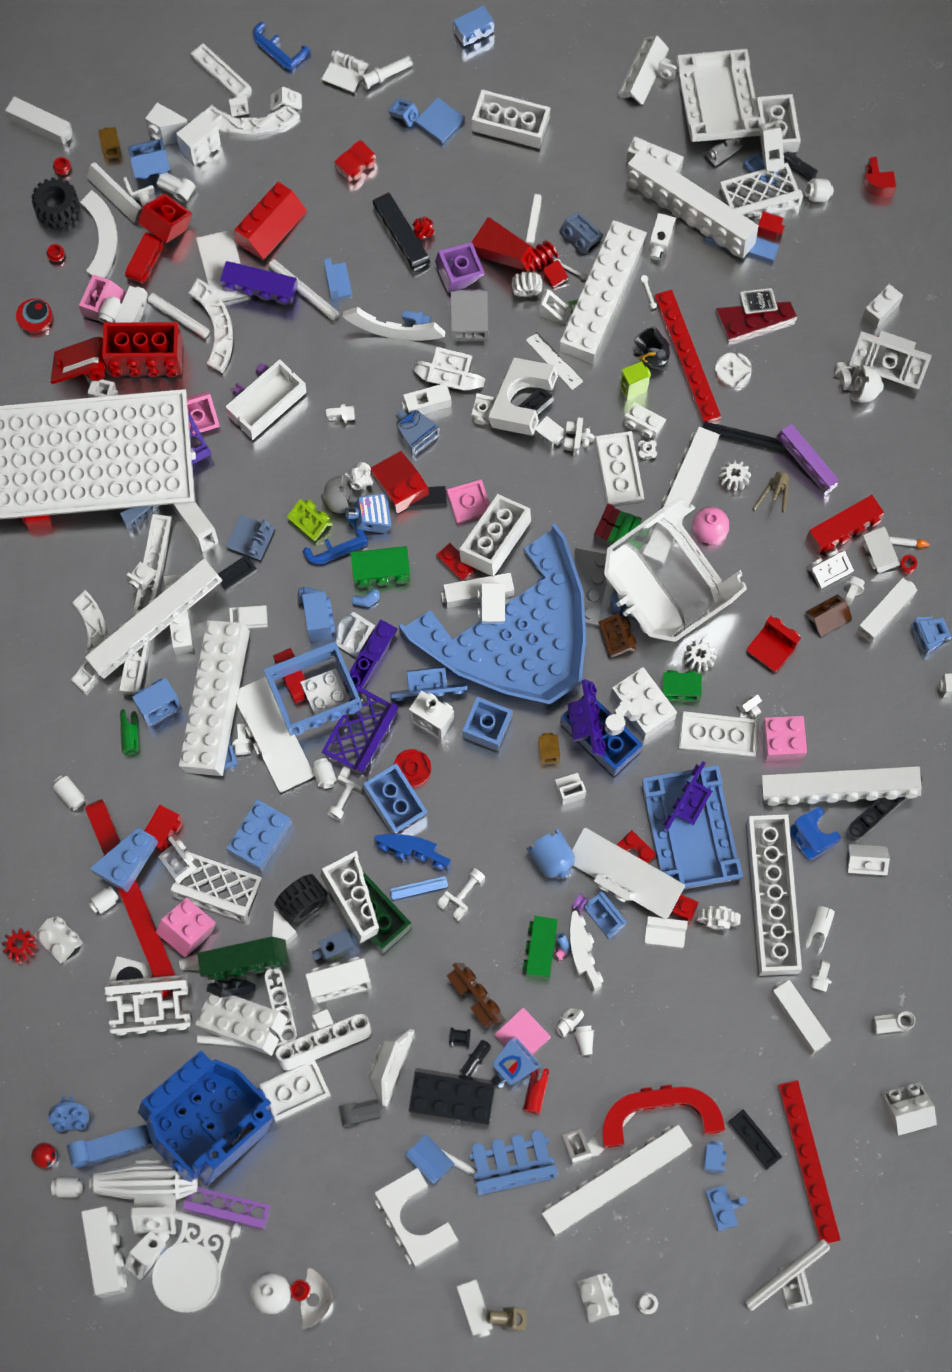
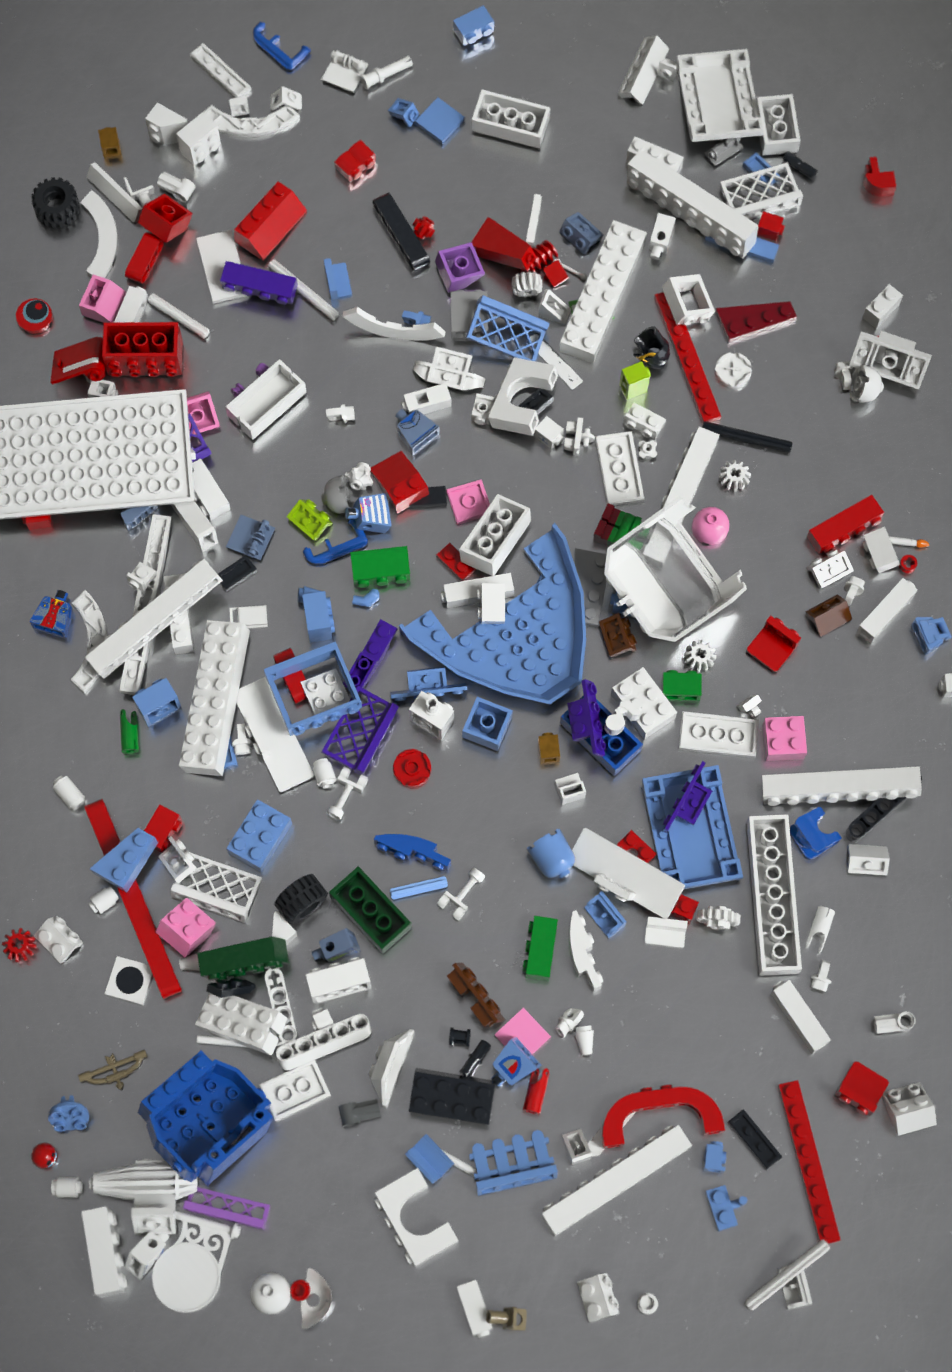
white brick [5,97,73,146] -> none
red plate [46,244,65,262] -> none
red plate [53,157,71,175] -> none
medium blue beam [66,1125,152,1168] -> none
white brick [98,296,122,323] -> none
white fence [105,975,191,1036] -> none
medium blue brick [127,139,170,179] -> none
white tile [188,278,233,374] -> none
white wedge [321,851,379,943] -> none
white slope [336,612,375,658] -> none
medium blue brick [362,763,428,834] -> none
medium blue arm [553,933,571,960] -> none
medium lavender bush [571,893,589,913] -> none
white hinge [641,275,657,309] -> none
sticker [740,288,778,314] -> none
dark tan plant [753,472,790,511] -> none
white brick [760,121,785,172] -> none
medium lavender fence [776,423,839,493] -> none
white head [805,178,833,202] -> none
none -> torso [30,590,72,638]
none -> dark tan piece [78,1049,148,1090]
none -> white brick [192,458,230,520]
none -> medium blue fence [466,295,550,361]
none -> white window [662,274,715,325]
none -> red bracket [835,1061,889,1116]

